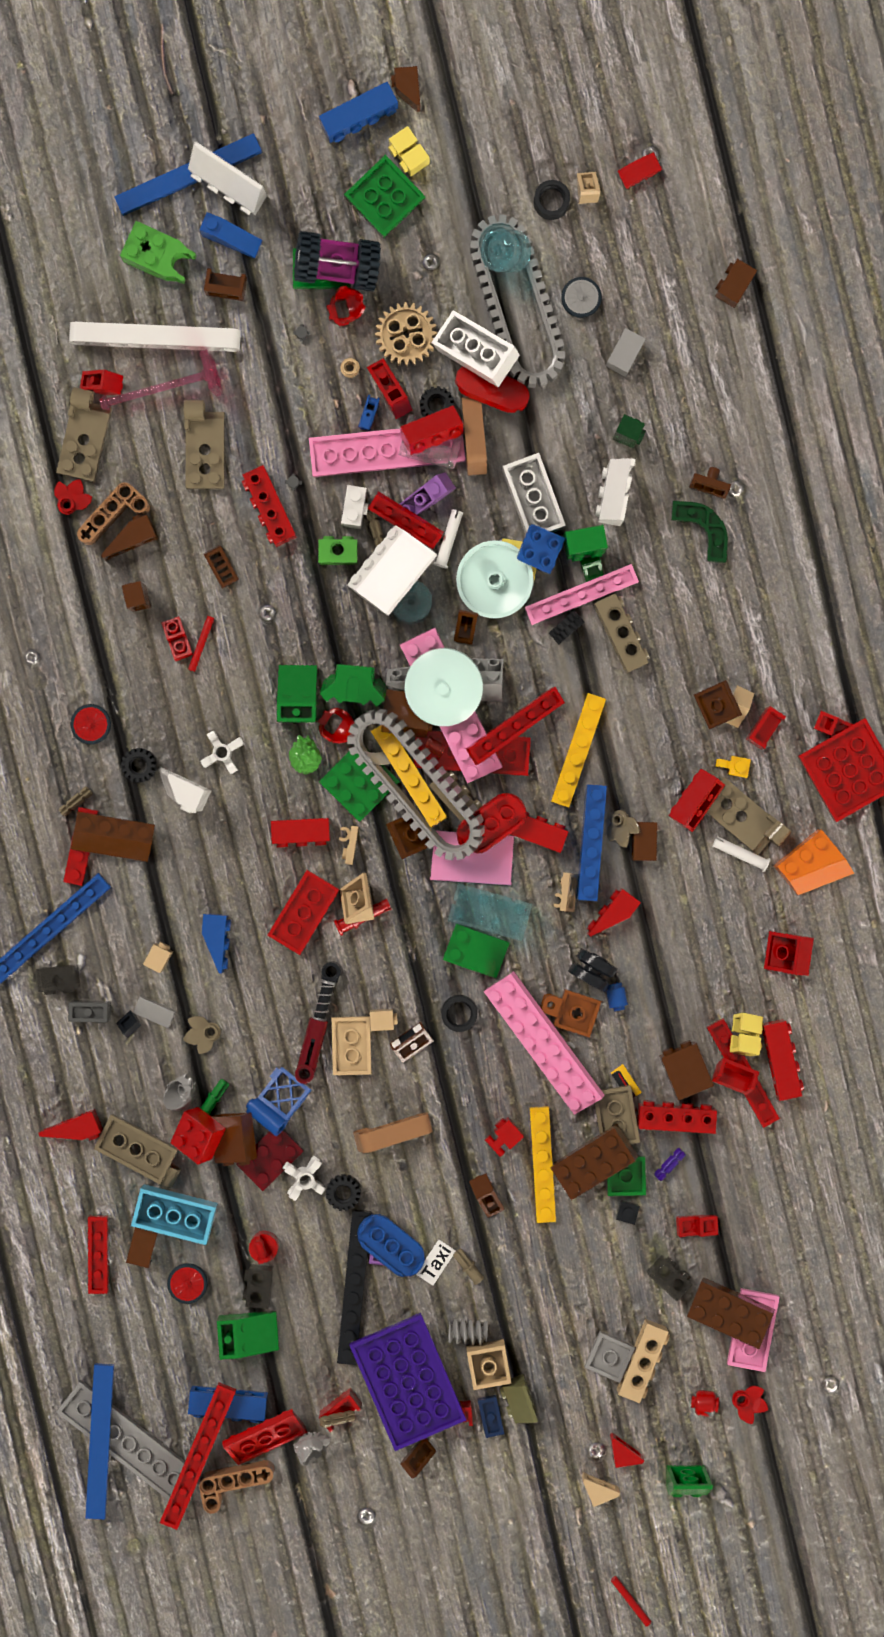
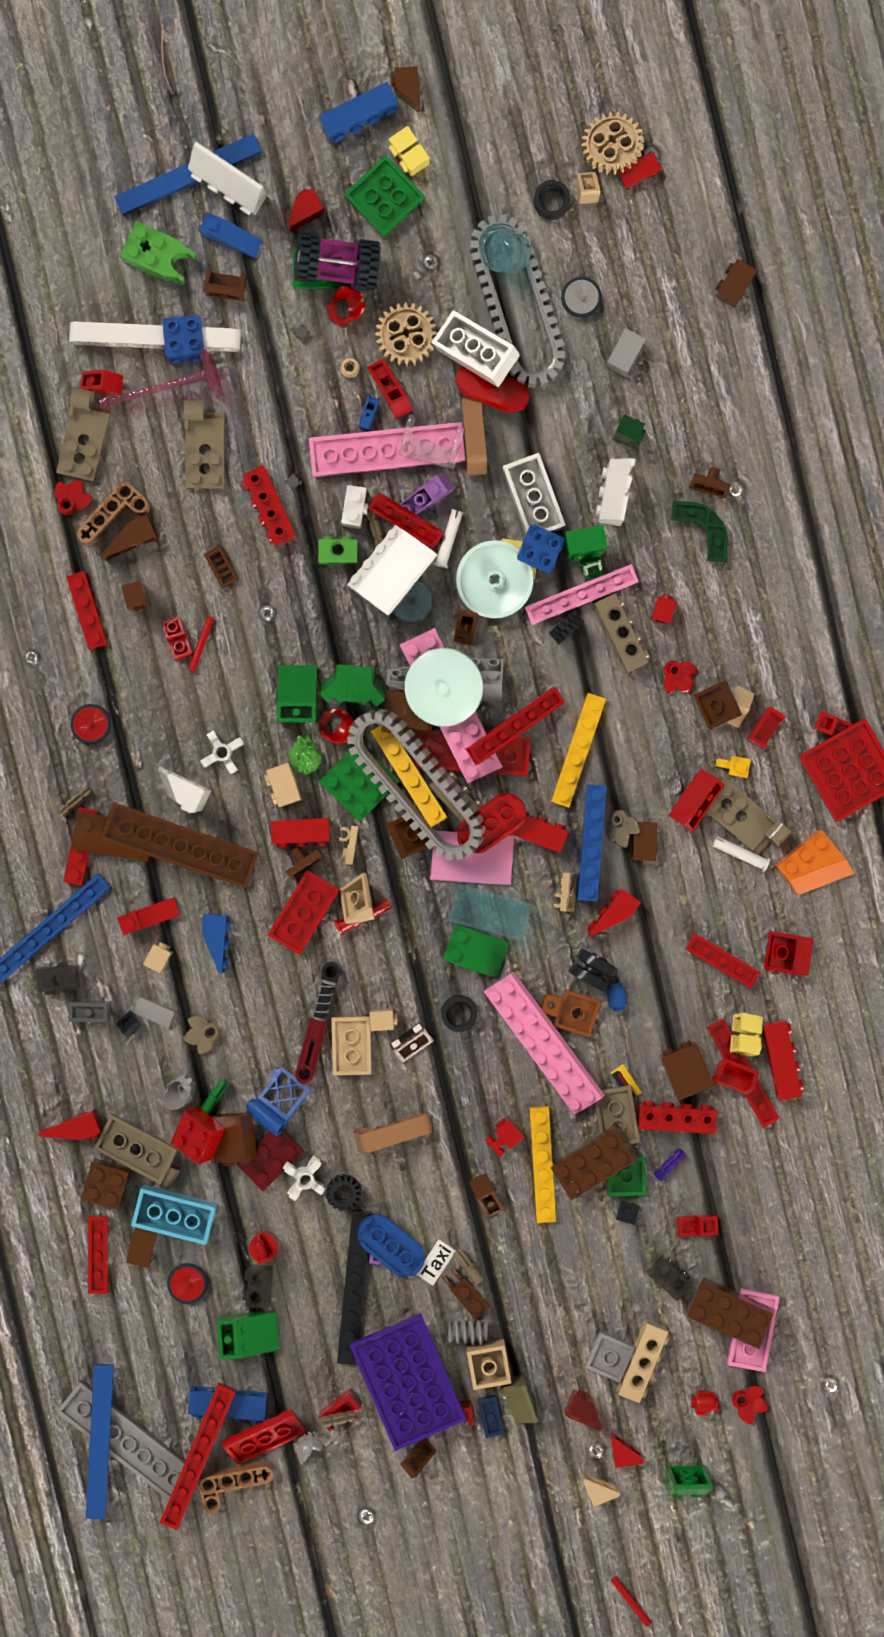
black tyre [121,748,158,783] -> none
white sticker [364,750,391,765] -> none
red brick [400,405,463,455] -> none
black tyre [420,386,454,417] -> none
none -> red plate [66,571,108,650]
none -> reddish brown brick [81,1158,132,1210]
none -> reddish brown plate [99,802,259,889]
none -> red slope [117,897,181,936]
none -> blue bracket [163,315,207,365]
none -> tan brick [264,763,303,807]
none -> reddish brown tile [286,846,324,879]
none -> red slope [288,188,325,232]
none -> reddish brown hinge [442,1267,490,1319]
none -> clear red slope [564,1389,602,1431]
none -> tan gear [581,112,644,175]
none -> red brick [650,594,677,625]
none -> red plate [663,660,698,694]
none -> red plate [684,933,761,989]

